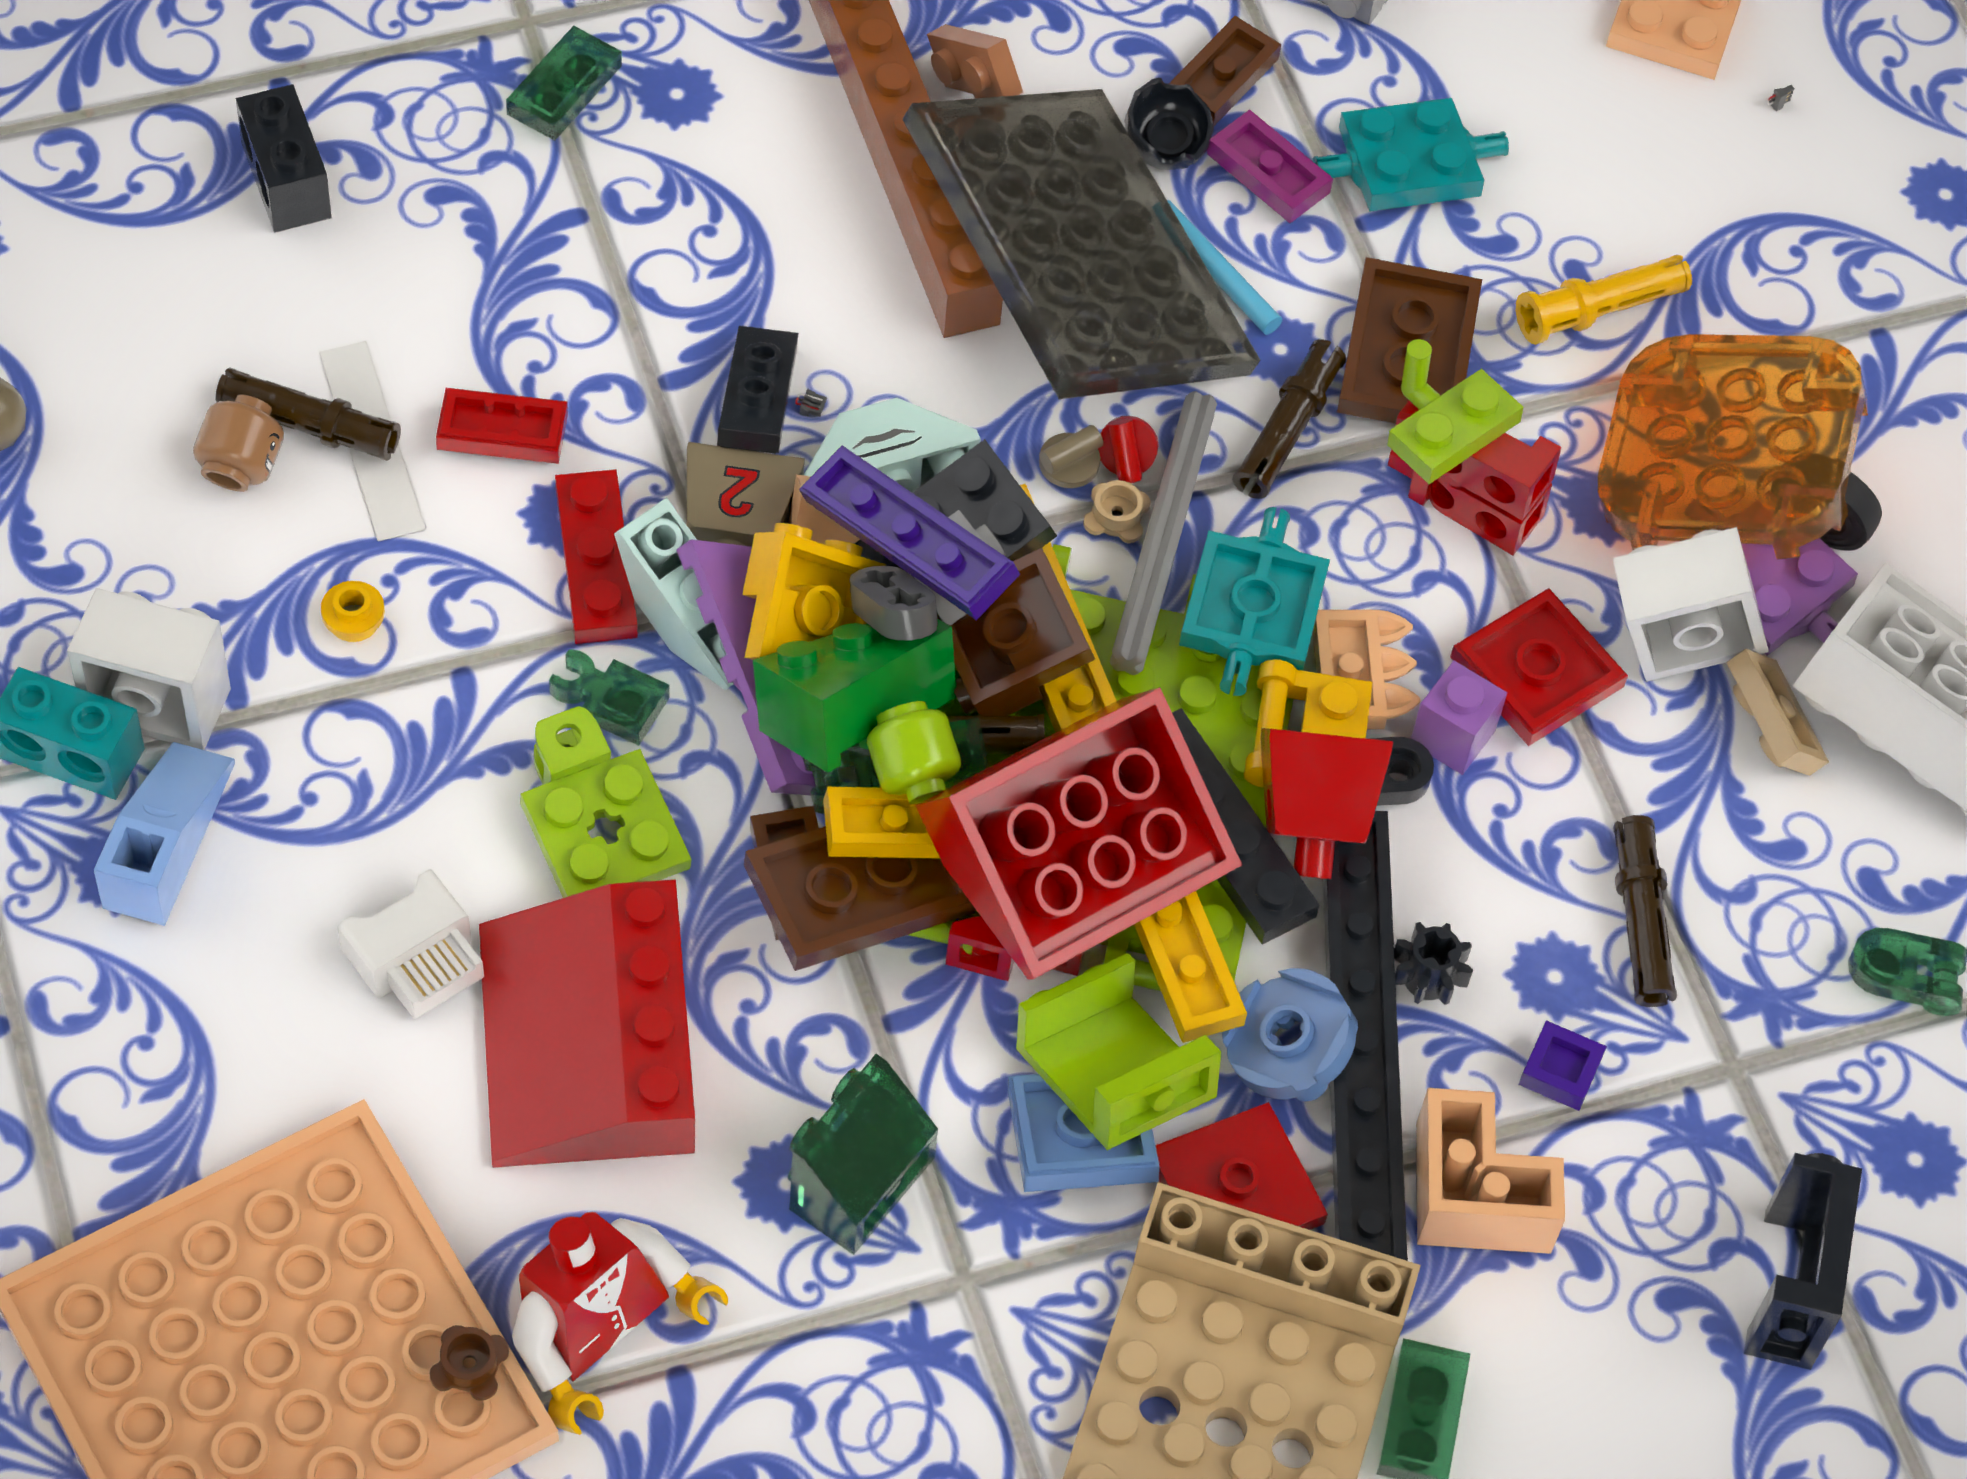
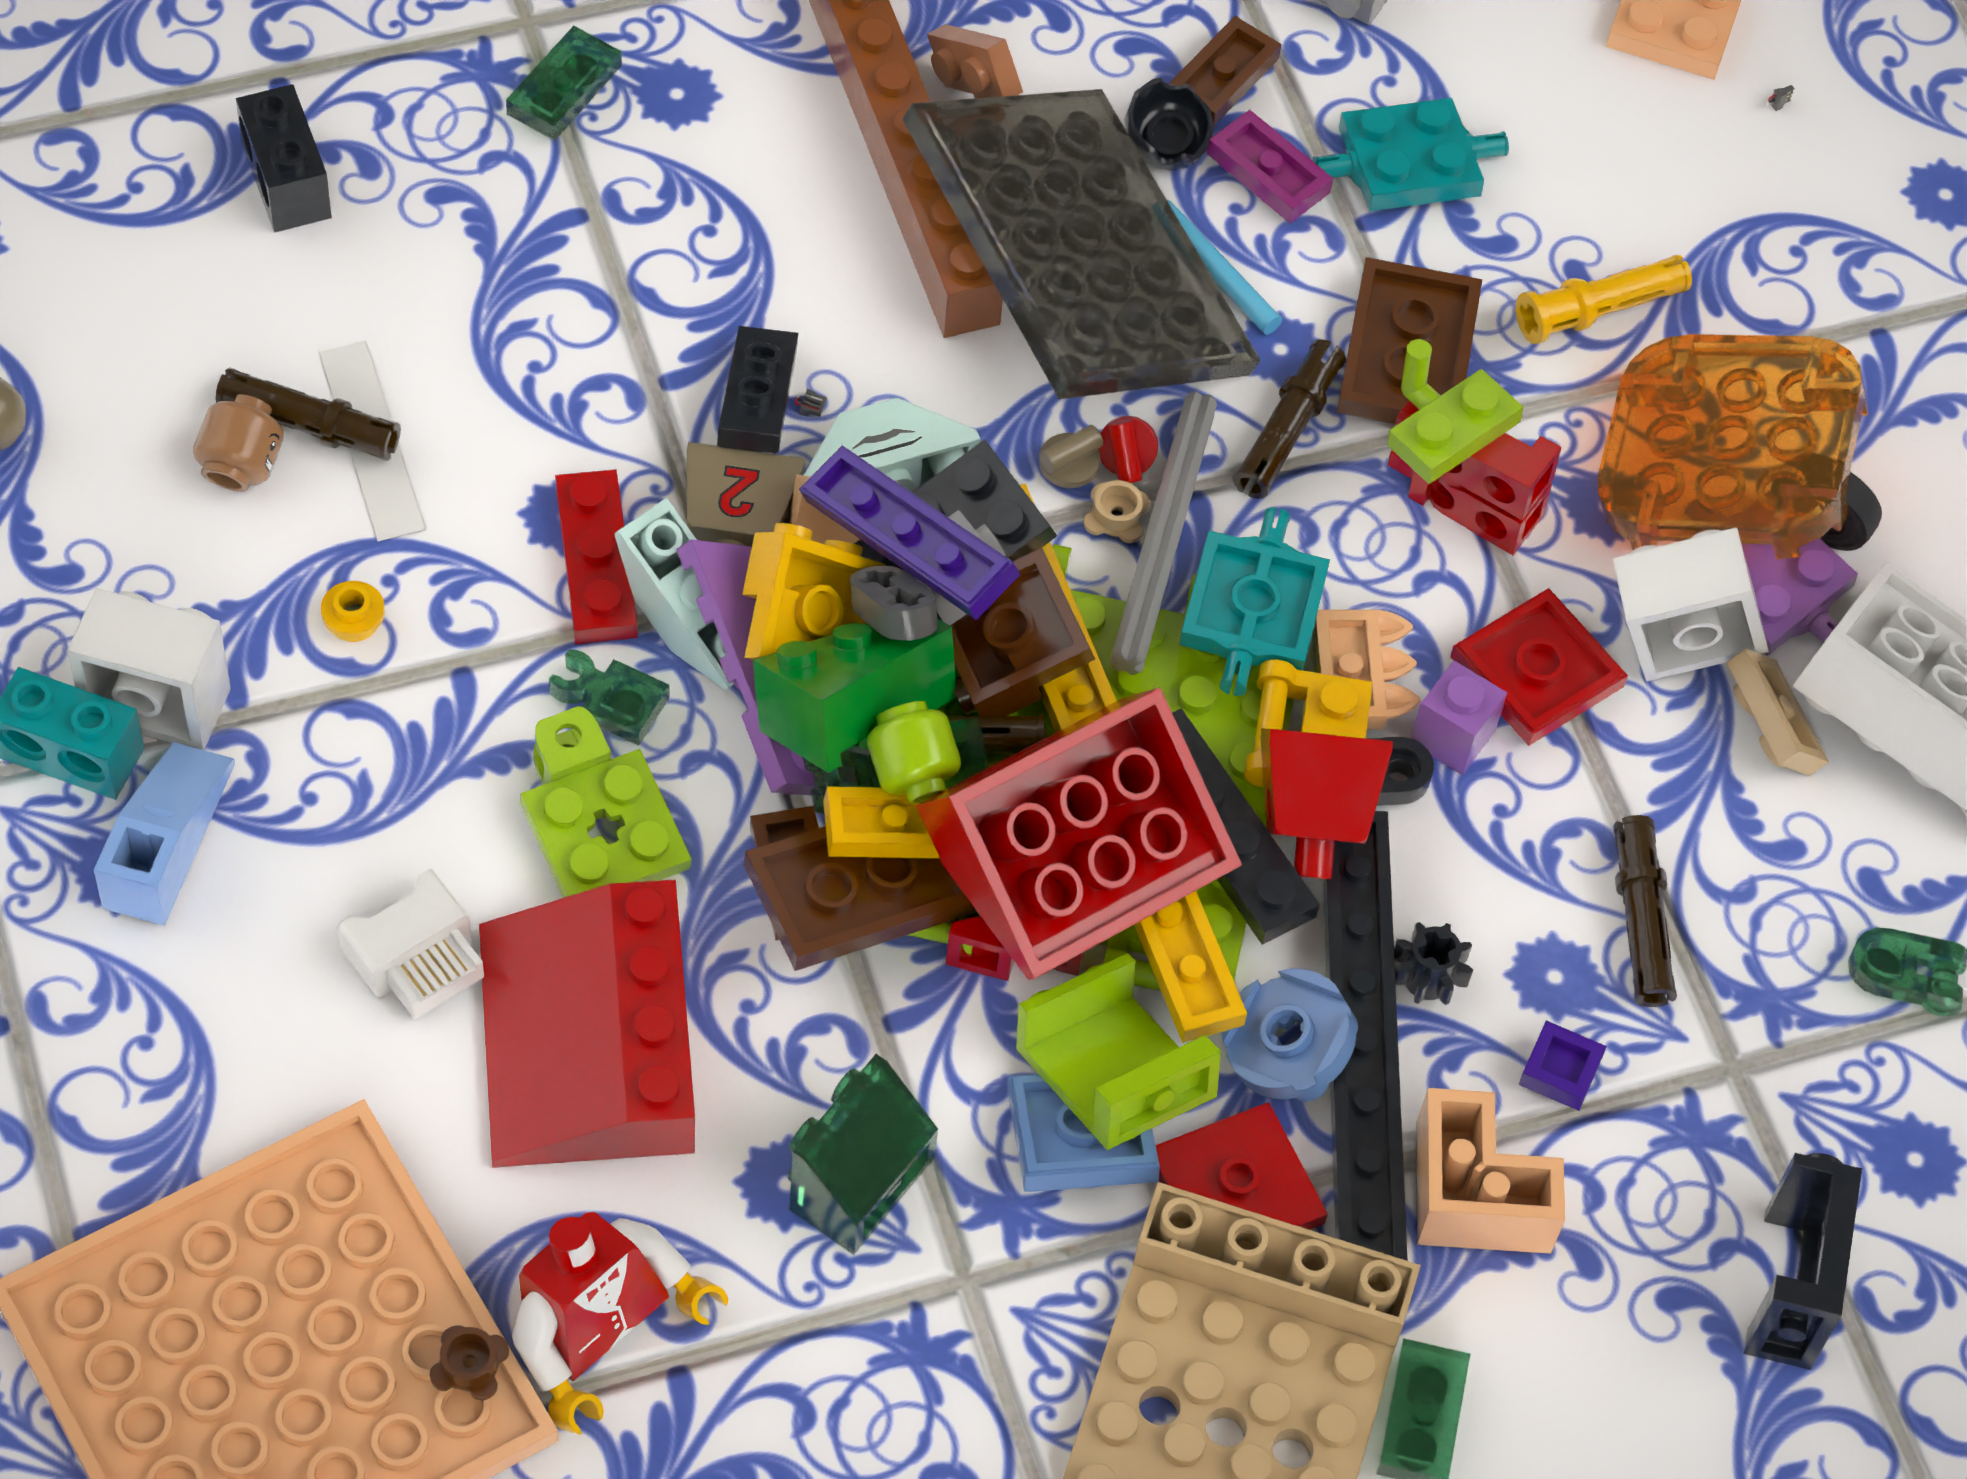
red plate [436,387,568,464] -> none

